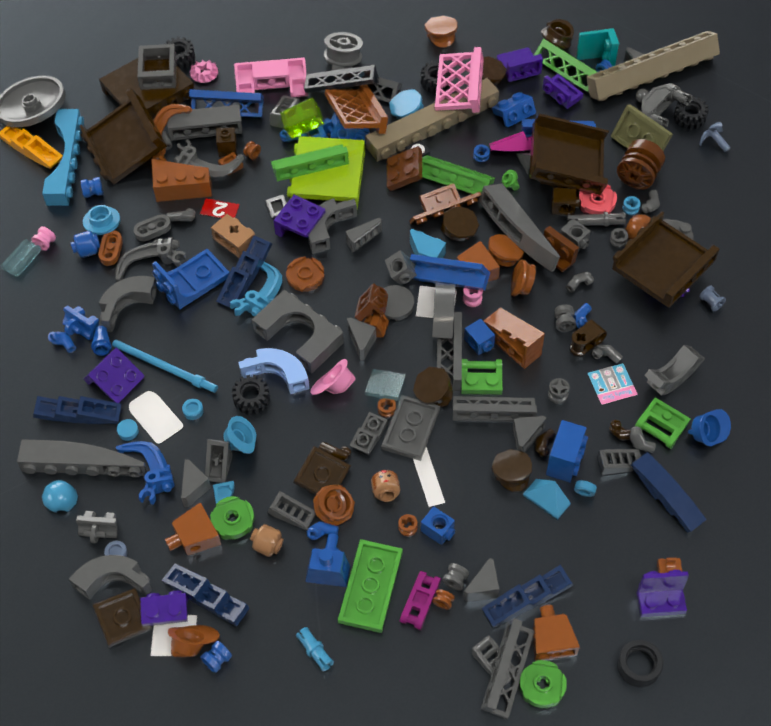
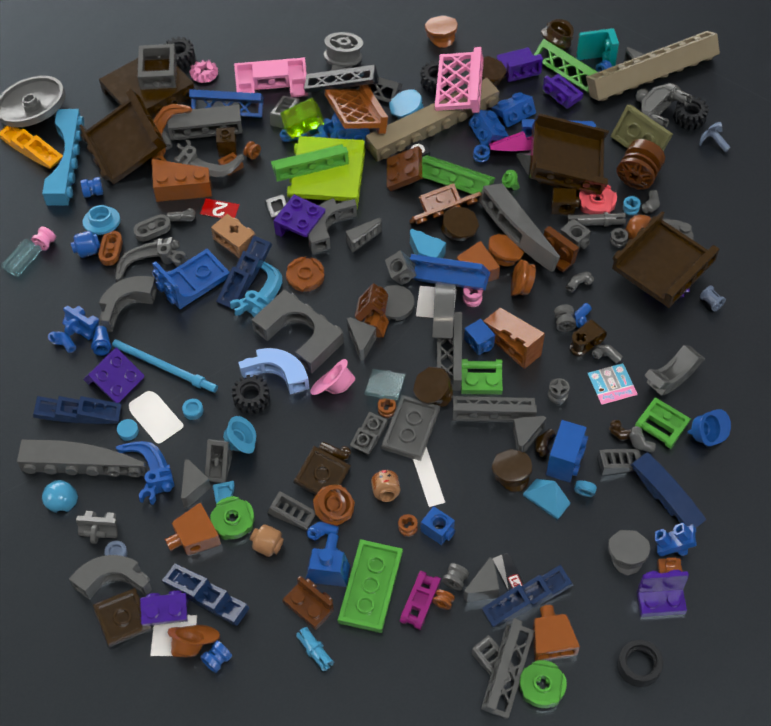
none -> reddish brown bracket [282,576,334,630]
none -> blue bracket [469,110,509,147]
none -> sticker [493,553,524,591]
none -> dark grey hat [608,530,650,576]
none -> blue hips [655,523,697,557]

